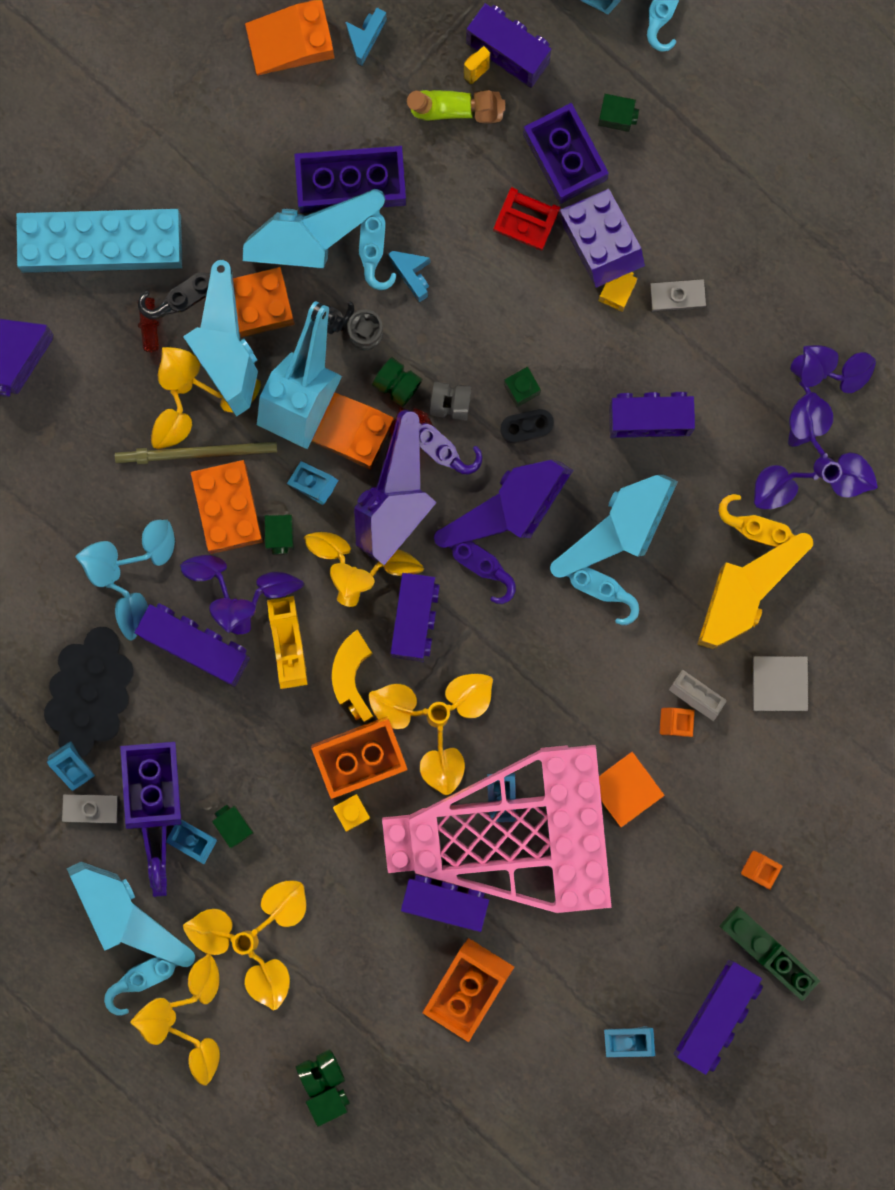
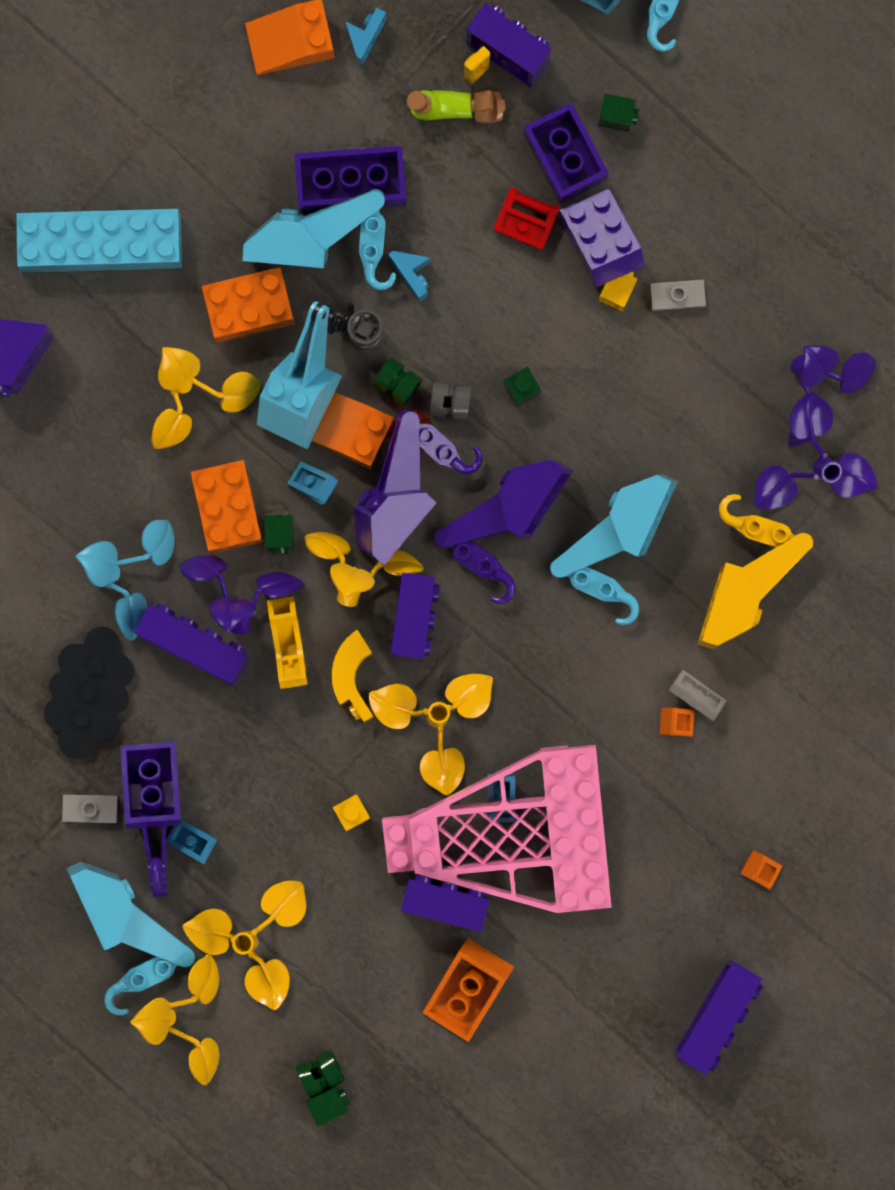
dark azure slope [47,741,95,791] -> none
olive bar [115,442,277,465] -> none
clear red axle [137,298,159,352] -> none
medium azure slope [138,260,258,417] -> none
dark green brick [212,805,254,848] -> none
orange brick [311,716,408,799] -> none
black plate [500,409,554,443] -> none
orange tile [599,752,665,828] -> none
dark azure slope [604,1026,655,1057] -> none
dark purple brick [609,392,695,438] -> none
dark green slope [719,906,820,1001] -> none
light grey tile [752,656,808,711] -> none

